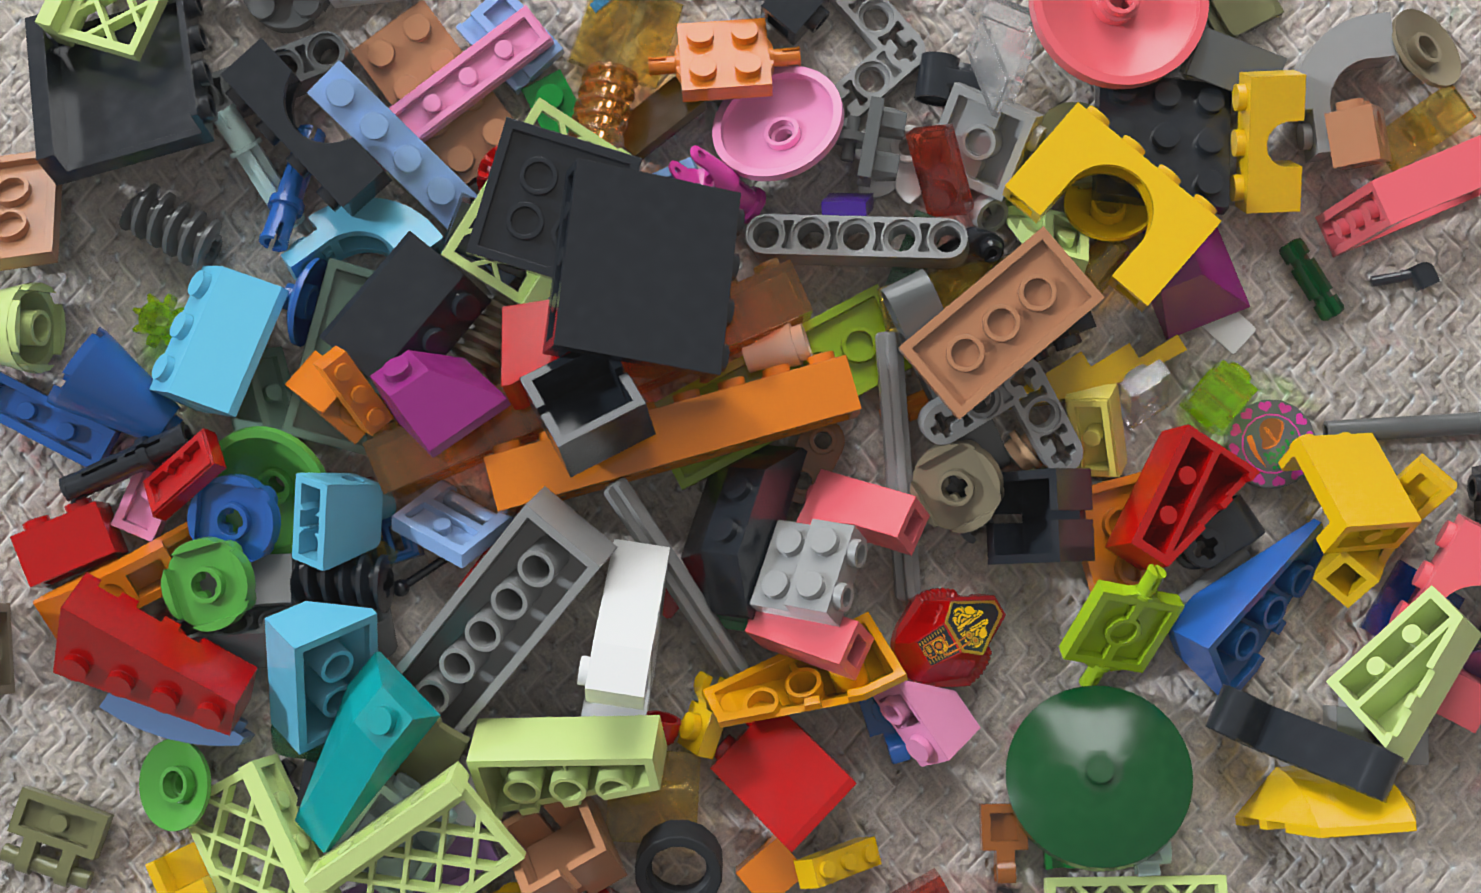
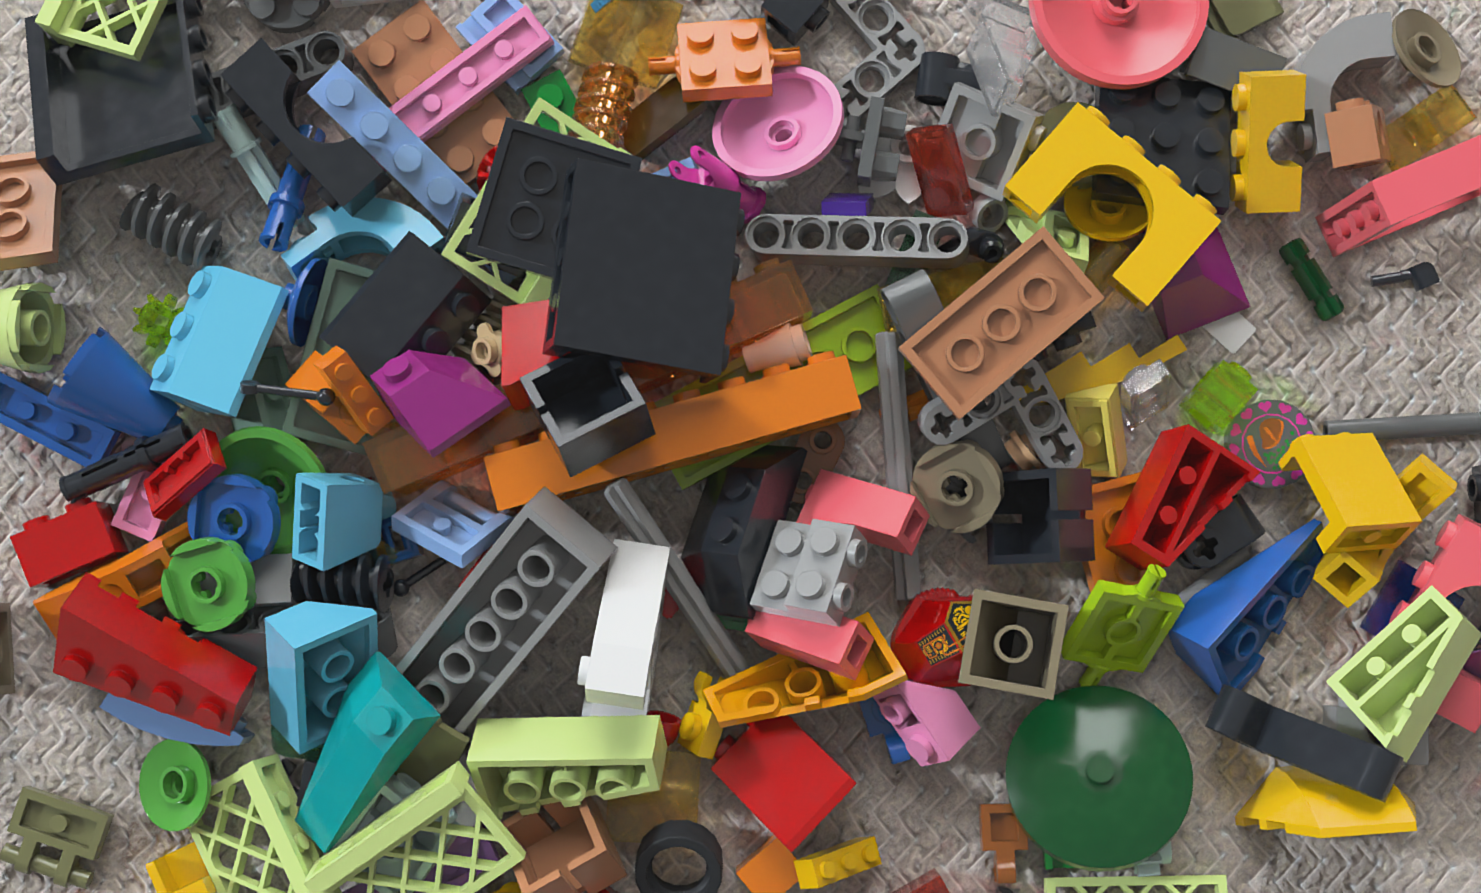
none -> black hinge [240,380,336,406]
none -> tan plate [471,323,502,377]
none -> dark tan slope [958,589,1069,700]

